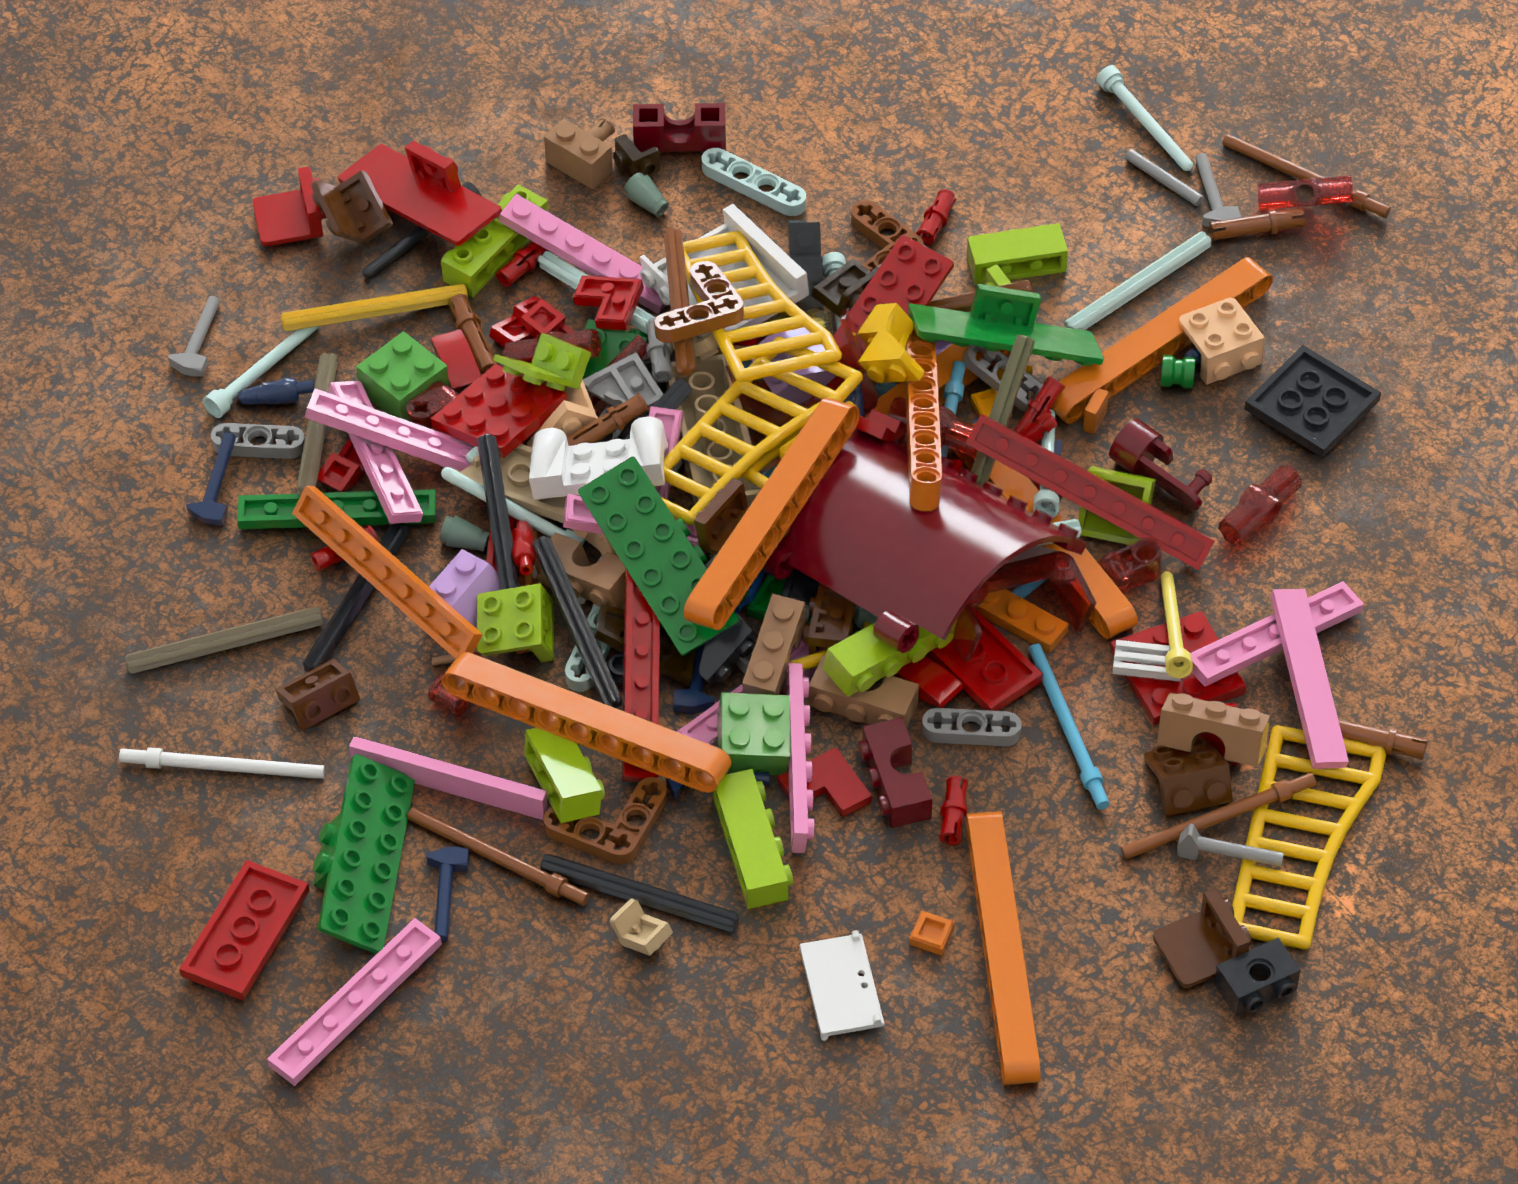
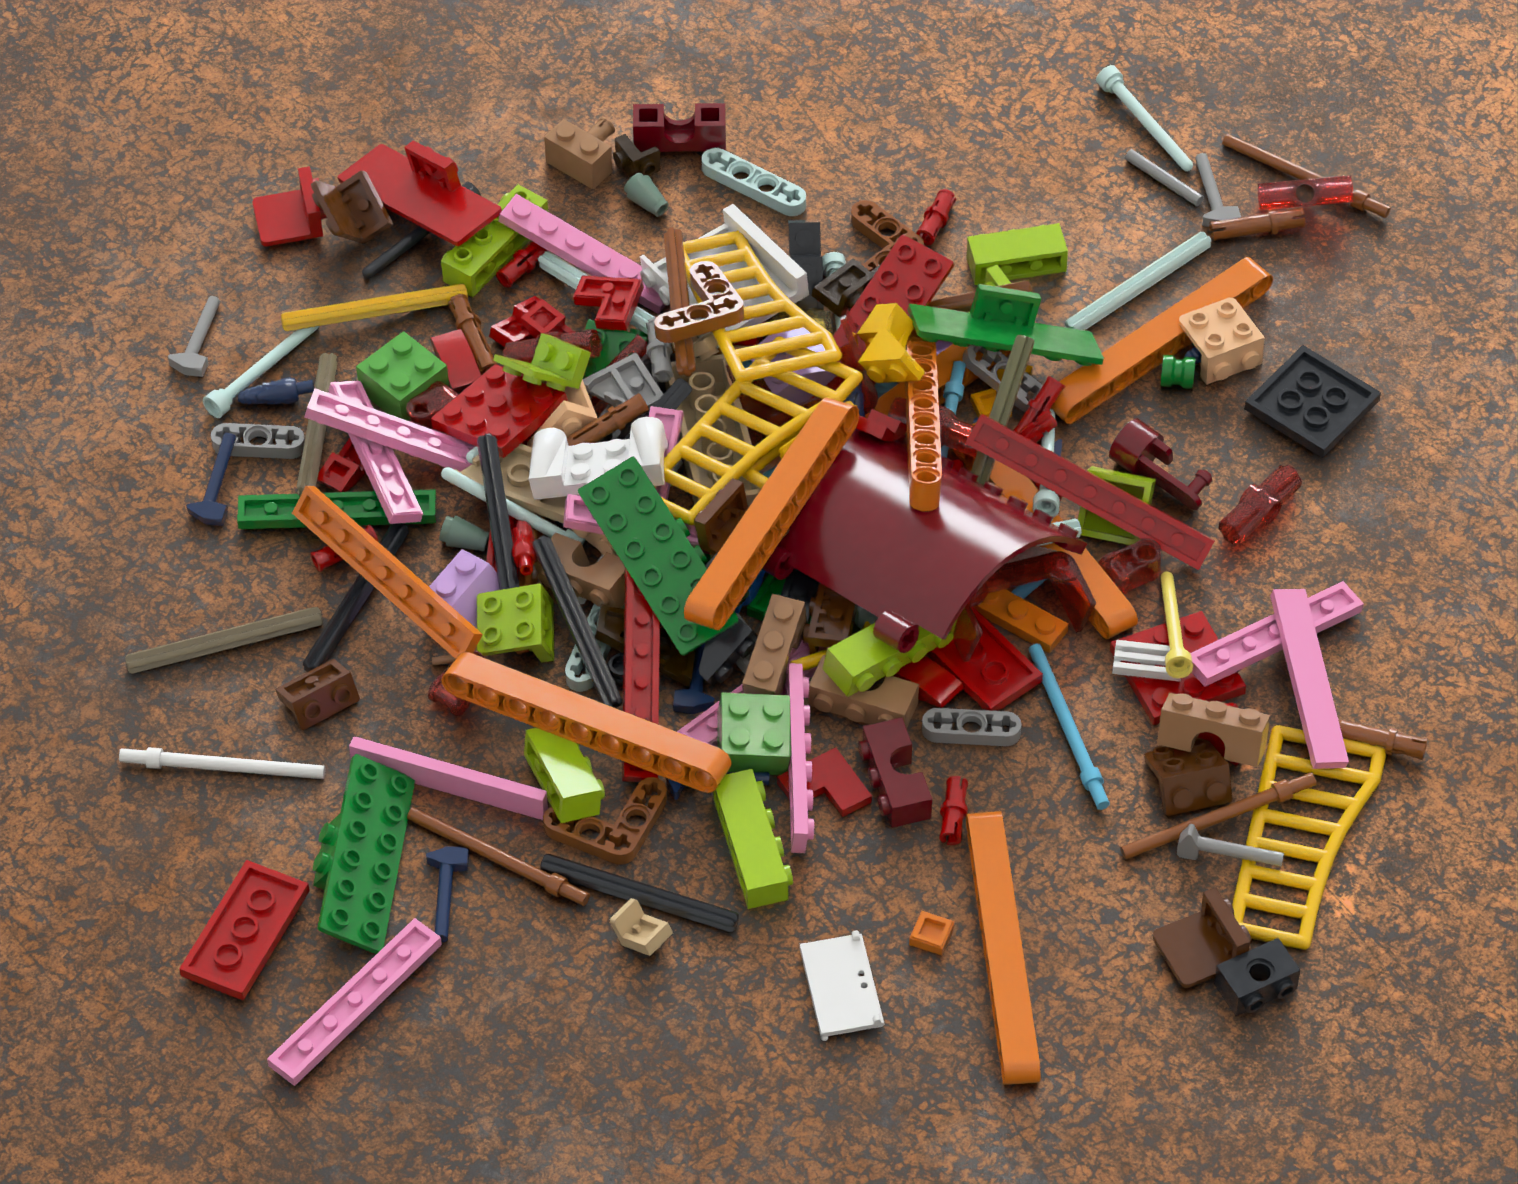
orange tile [1083,388,1109,435] -> none

